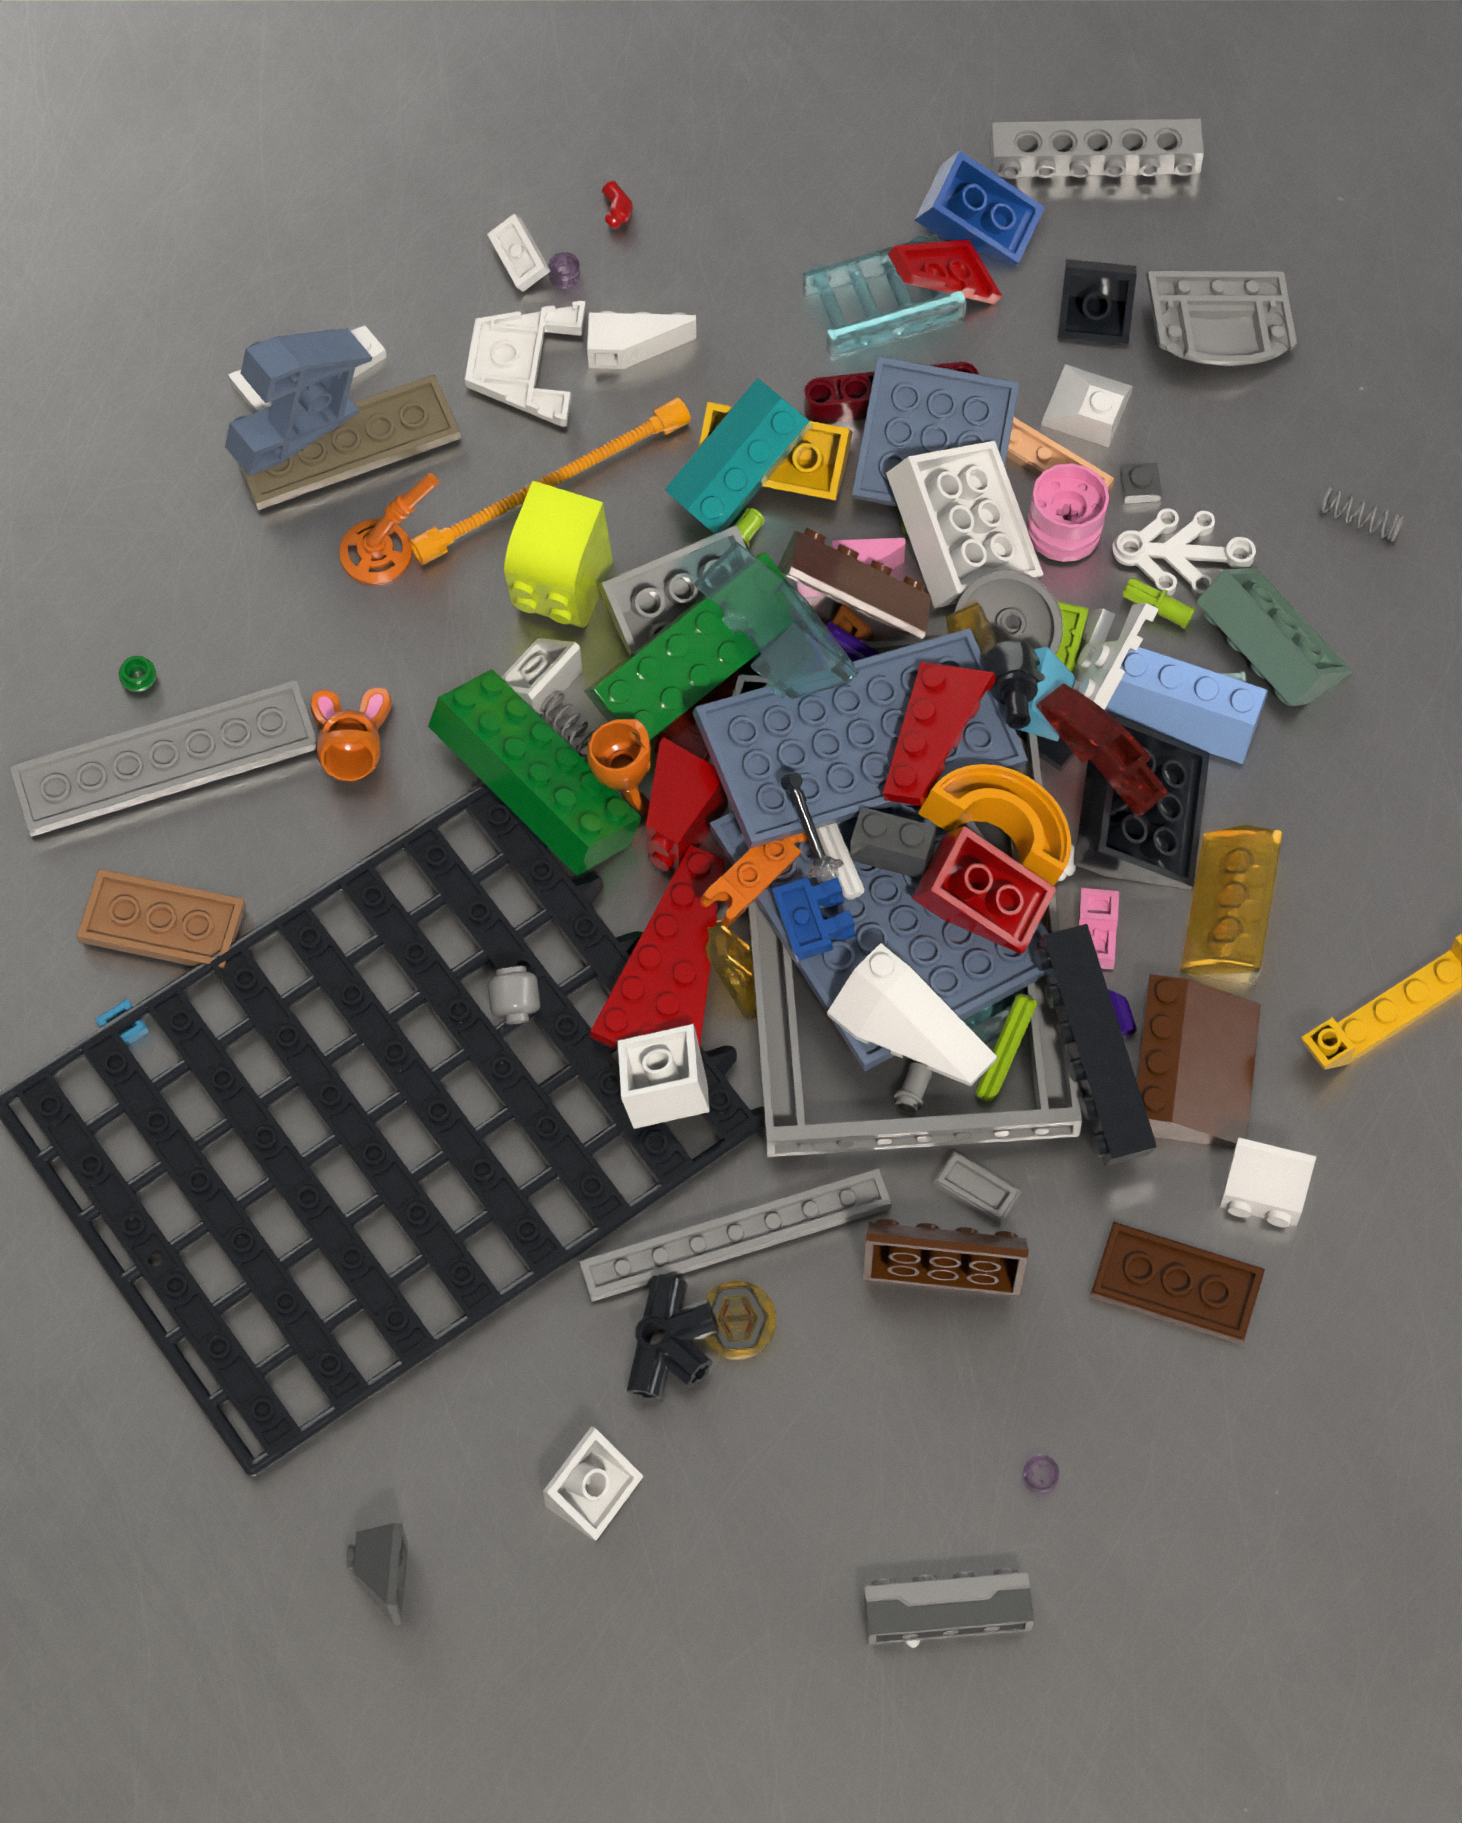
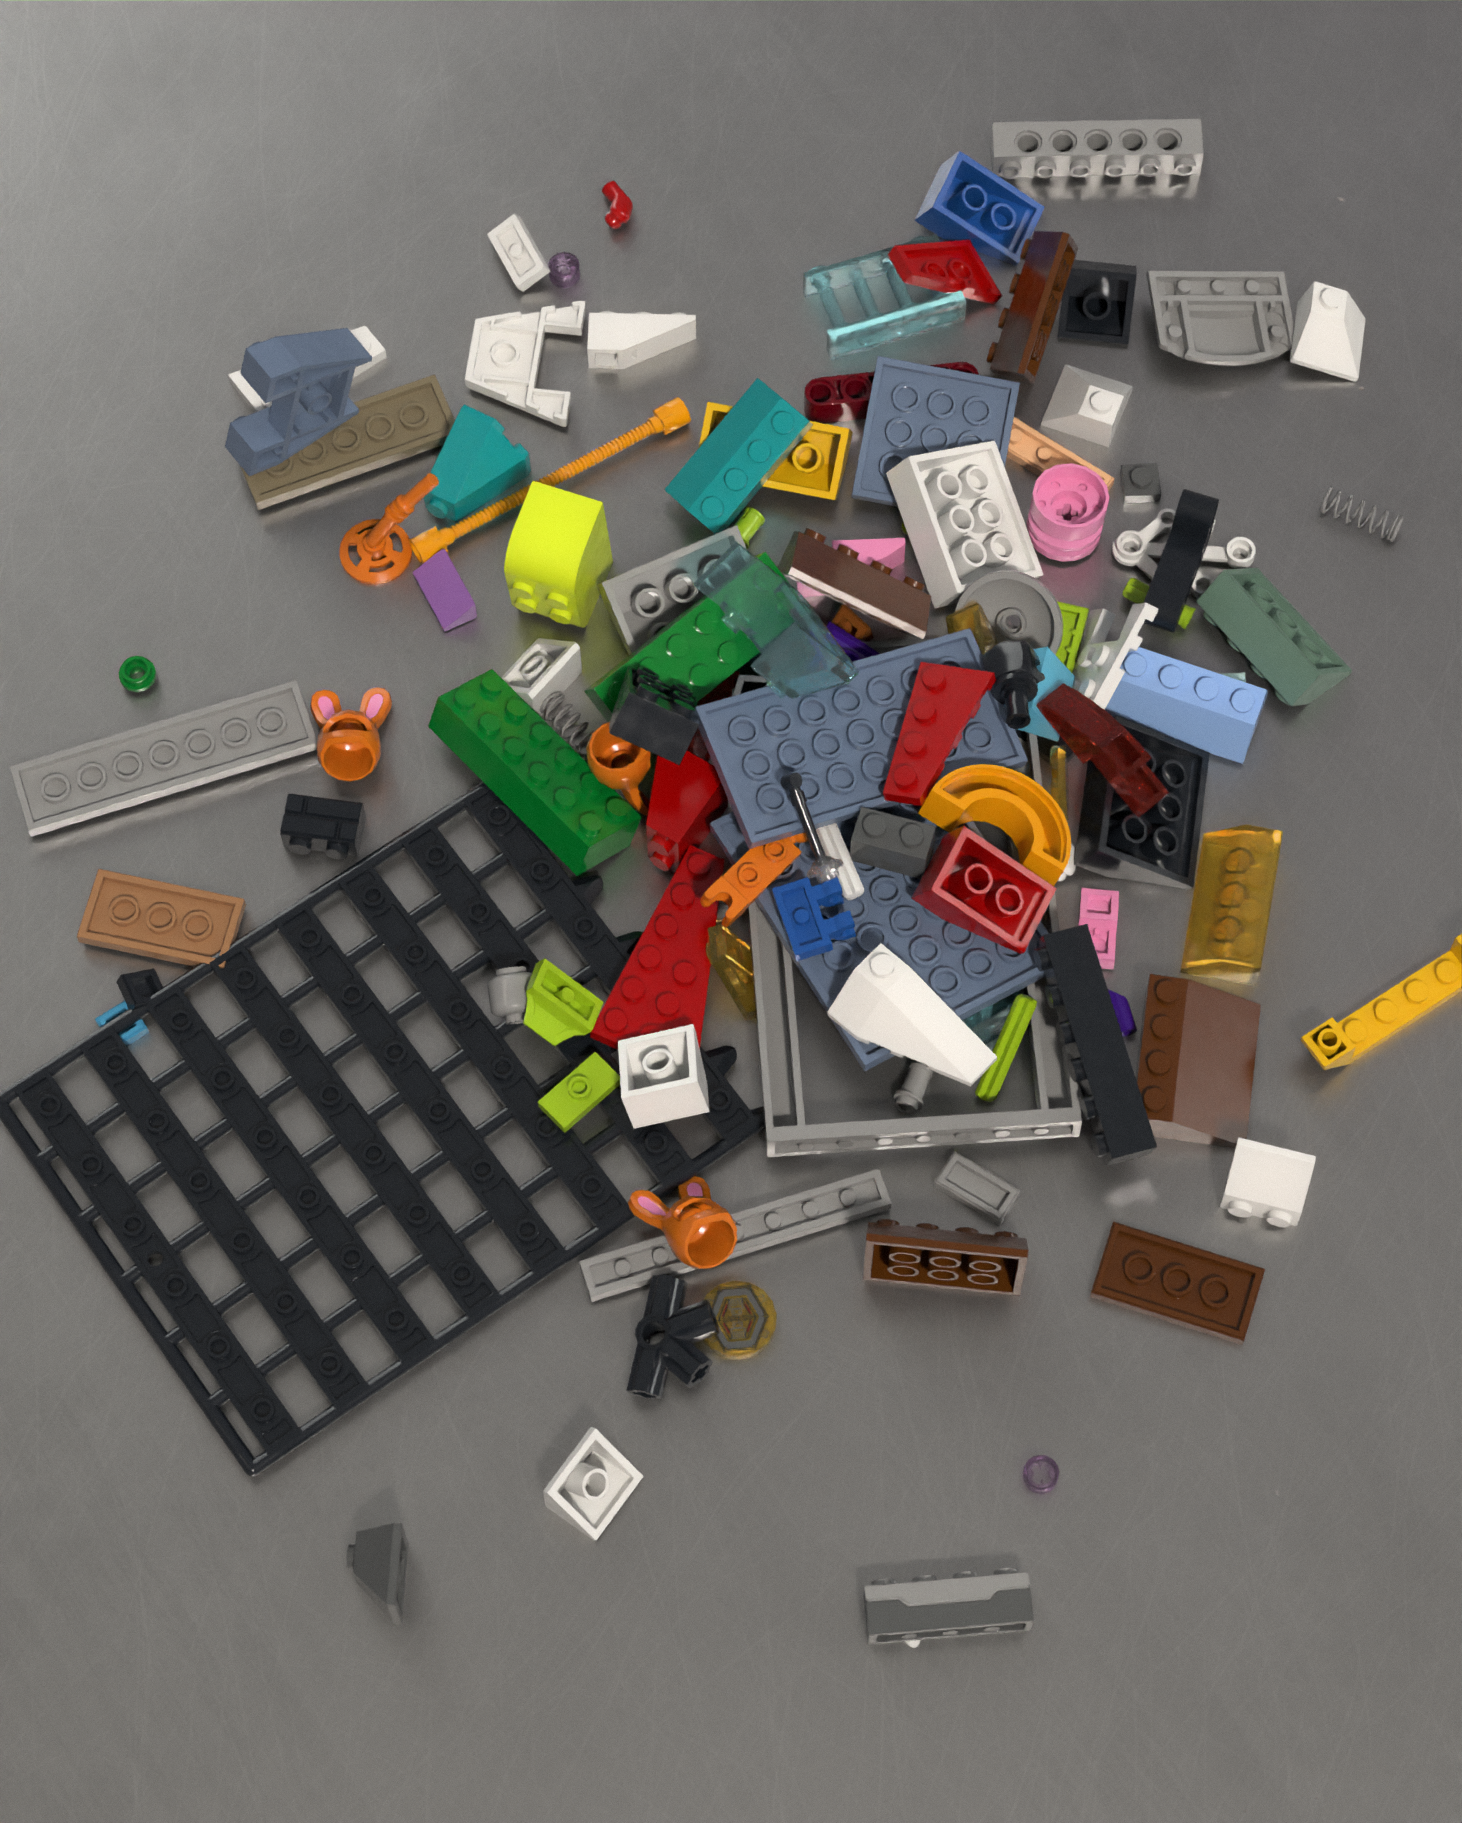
none -> black tile [117,968,163,1011]
none -> black brick [280,794,366,859]
none -> medium lavender slope [413,549,477,632]
none -> teal slope [424,404,531,523]
none -> lime slope [523,958,604,1046]
none -> lime plate [538,1052,620,1133]
none -> black slope [609,666,699,765]
none -> orange piece [628,1176,737,1269]
none -> reddish brown slope [987,231,1078,386]
none -> clear yellow tile [1050,745,1069,820]
none -> black beam [1143,489,1219,633]
none -> white slope [1290,281,1365,382]

